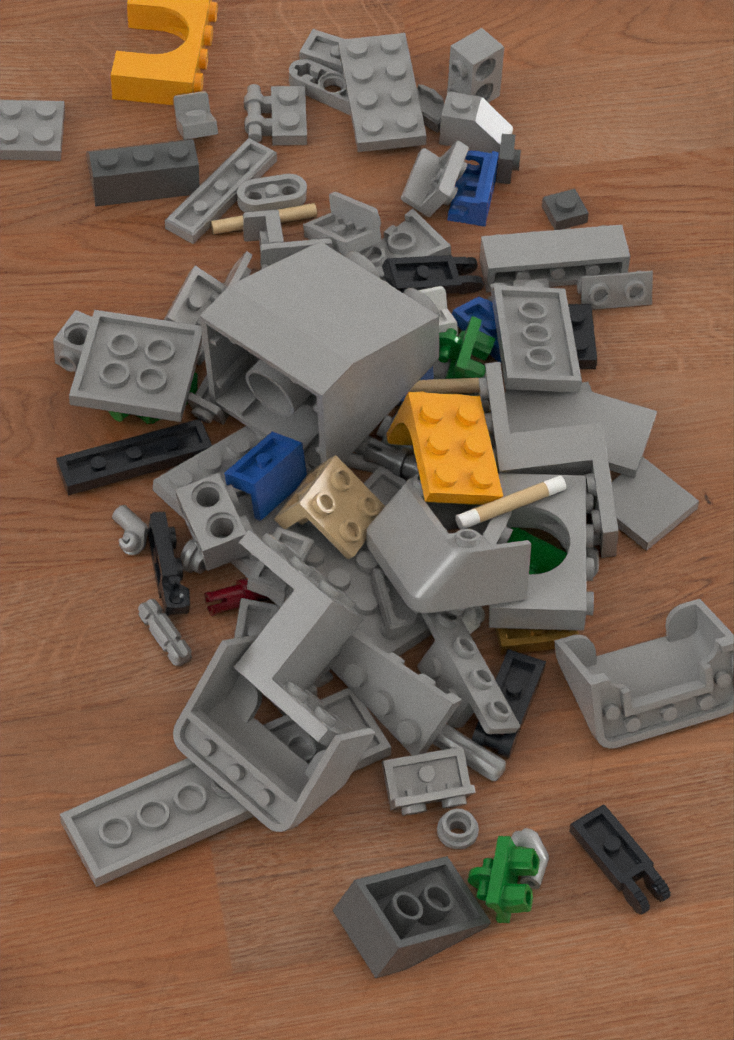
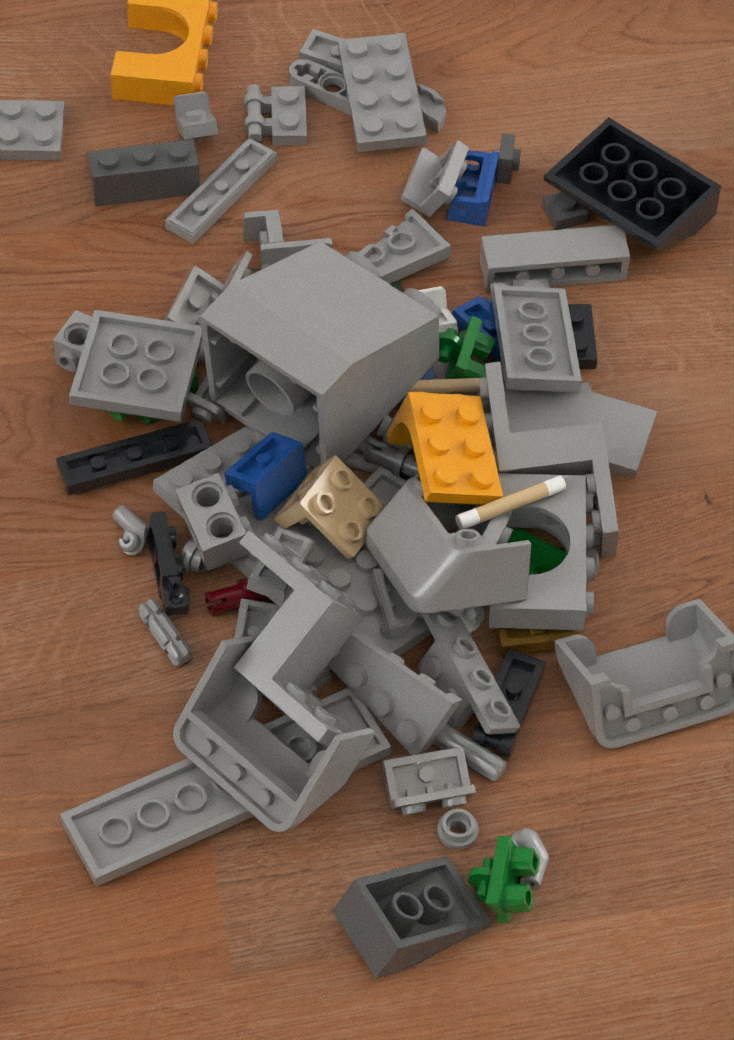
tan bar [211,203,317,235] -> none
light grey plate [237,174,307,212] -> none
light grey bracket [303,192,381,256] -> none
black hinge [382,255,484,294] -> none
light grey slope [439,91,513,153] -> none
light grey brick [447,28,504,103] -> none
black hinge [569,804,671,915] -> none
light grey hinge [577,271,653,310] -> none
light grey tile [611,457,699,551] -> none
none -> black slope [543,117,721,251]

